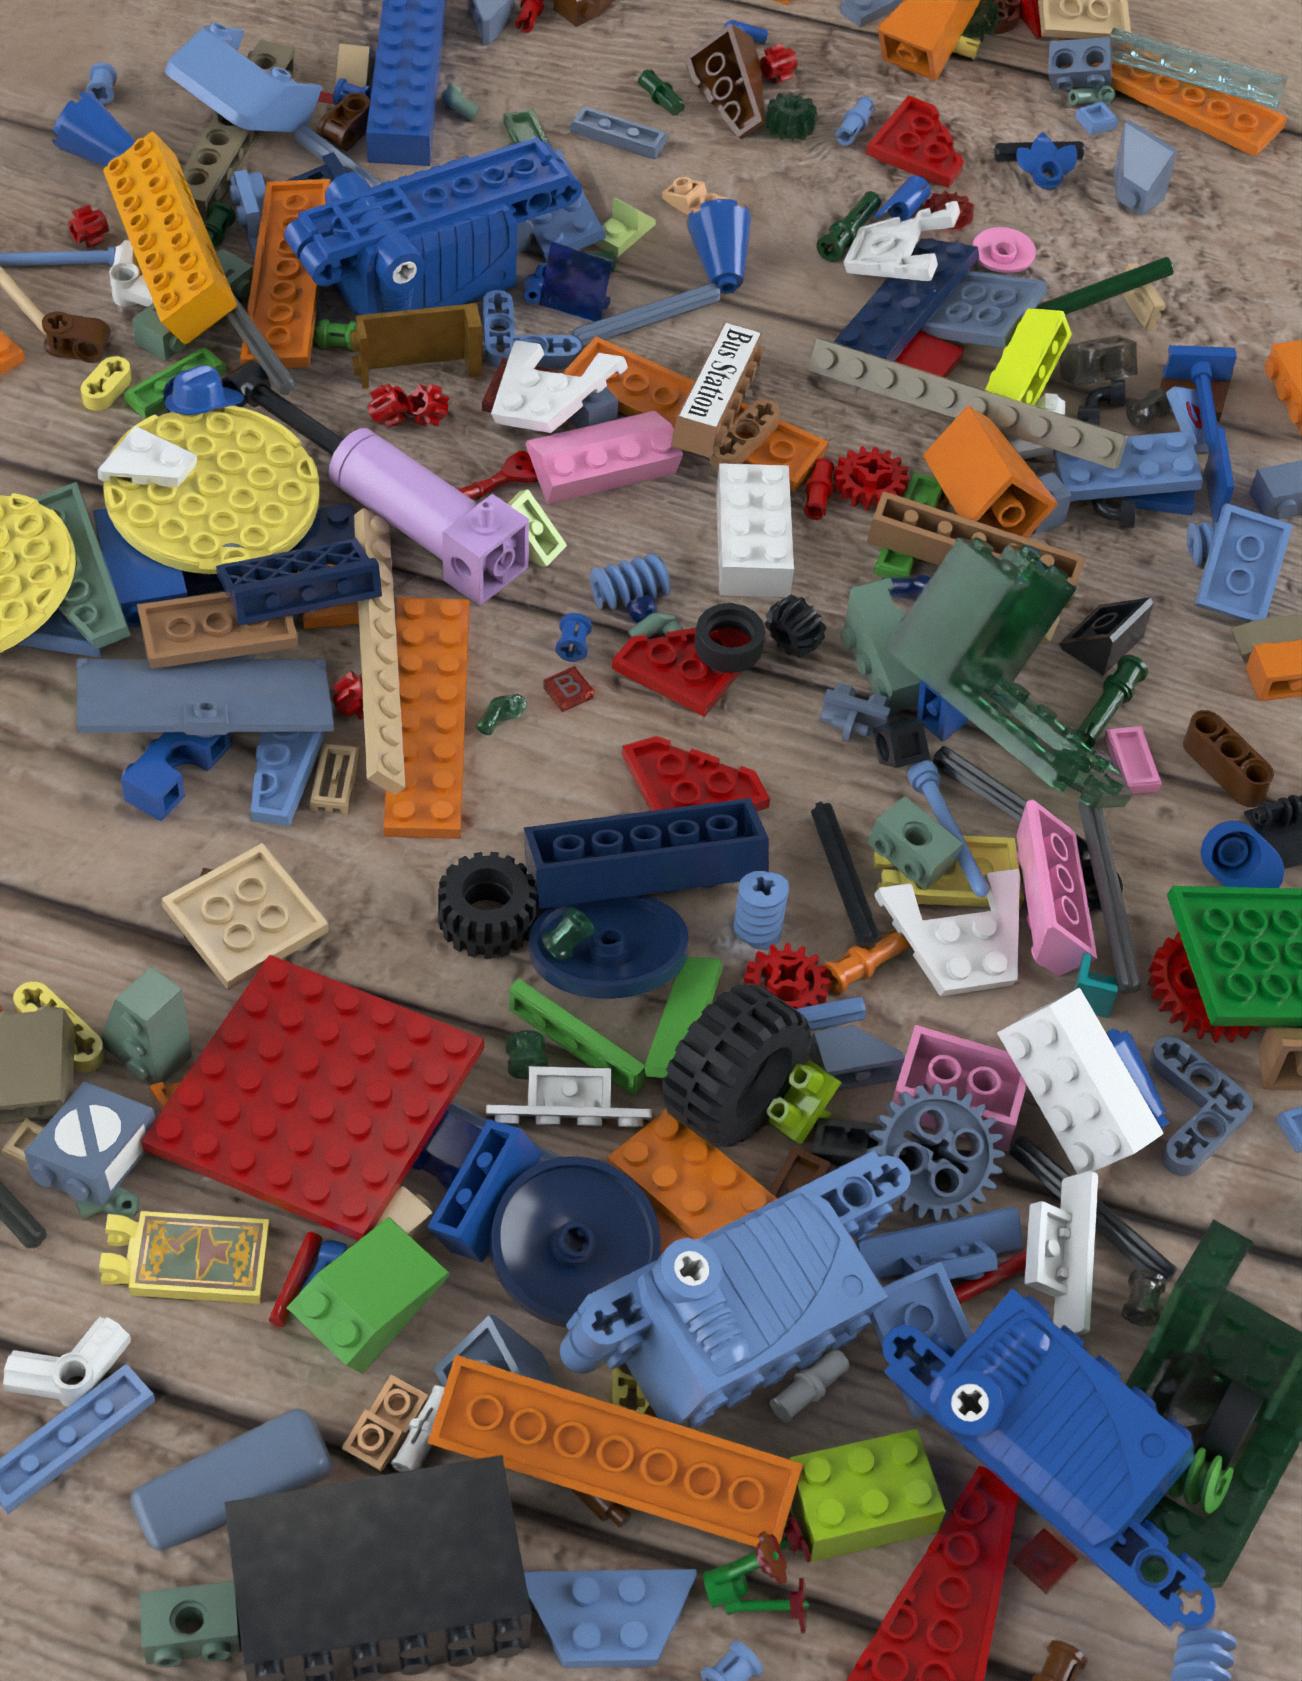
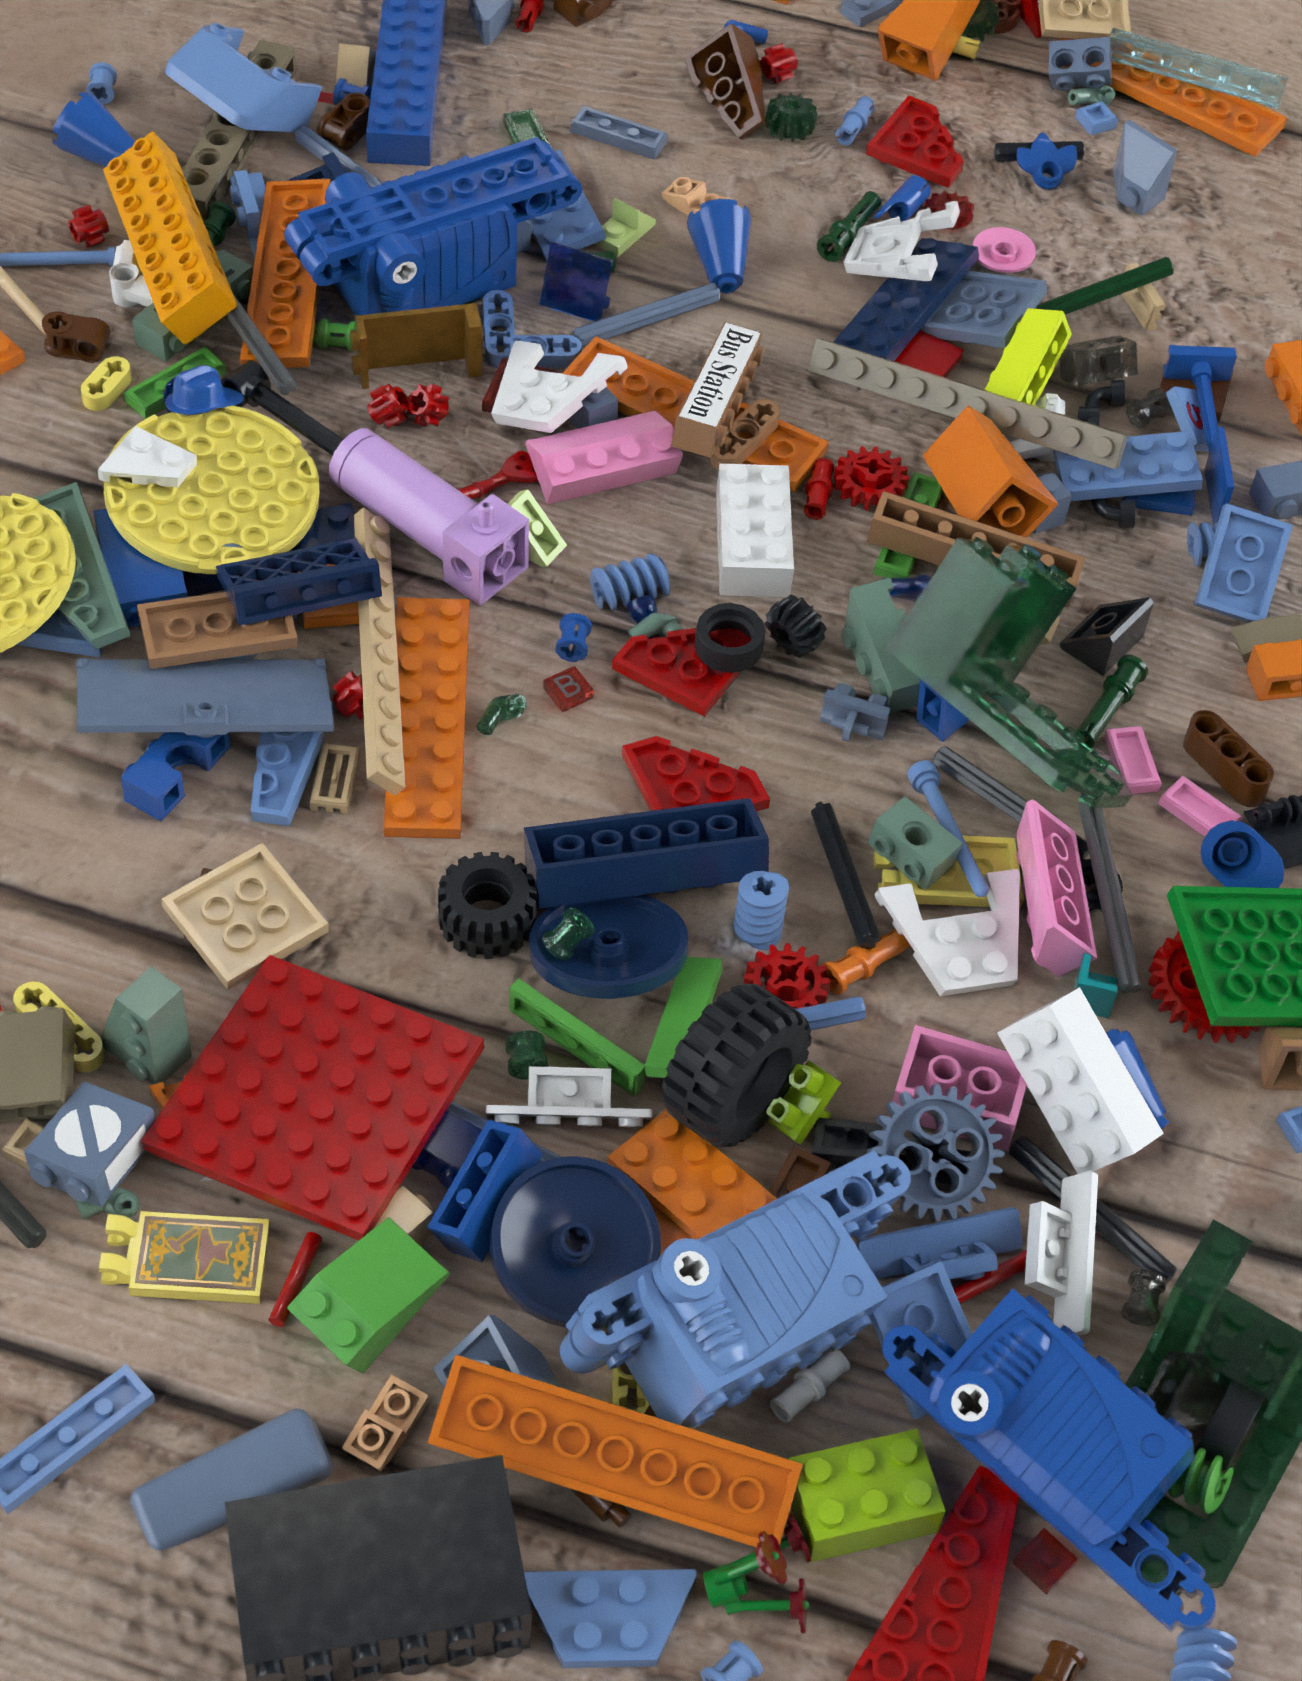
white piece [3,1317,131,1407] -> none
sand green brick [140,1581,241,1667] -> none
blue hand [301,1240,347,1291] -> none
white pin [391,1385,445,1472] -> none
sand green arm [442,84,480,121] -> none
blue arm [524,264,554,303] -> none
dark green axle [638,69,685,116] -> none
sand blue slope [810,1025,905,1091] -> none
black brick [872,719,930,768] -> none
sand blue beam [1150,1036,1253,1176] -> none
none -> bright pink tile [1158,776,1243,837]

